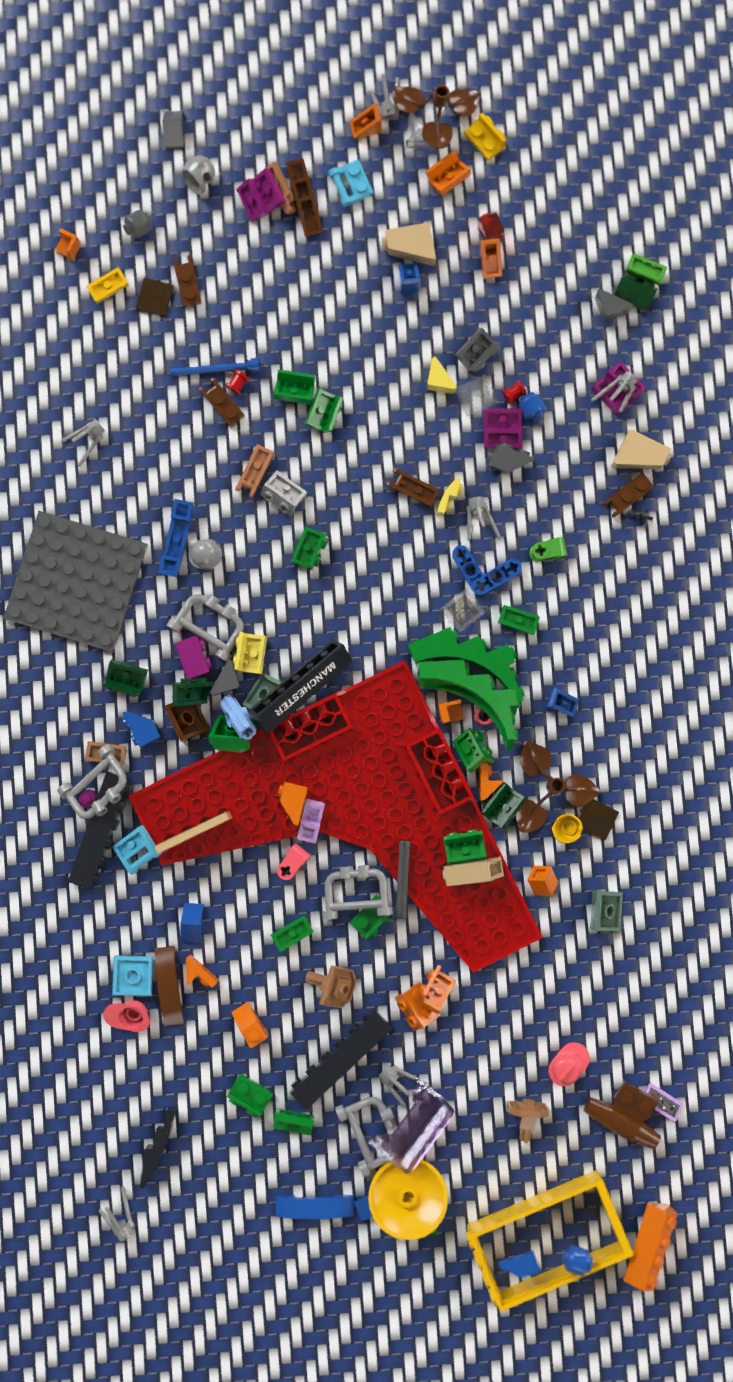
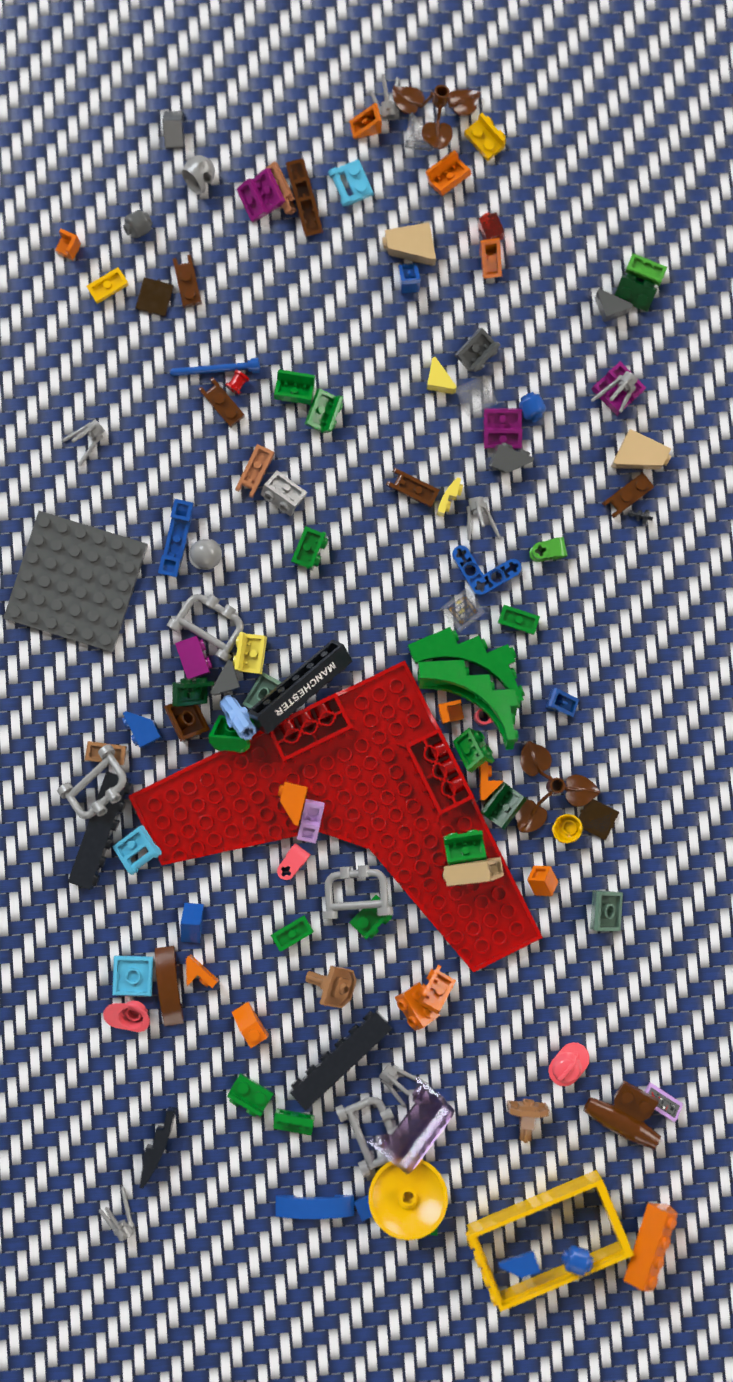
magenta piece [79,789,98,809] -> none
dark green bracket [102,659,148,697] -> none
tan tile [154,811,233,854] -> none
dark grey axle [396,841,410,918] -> none
red bush [502,380,527,405] -> none

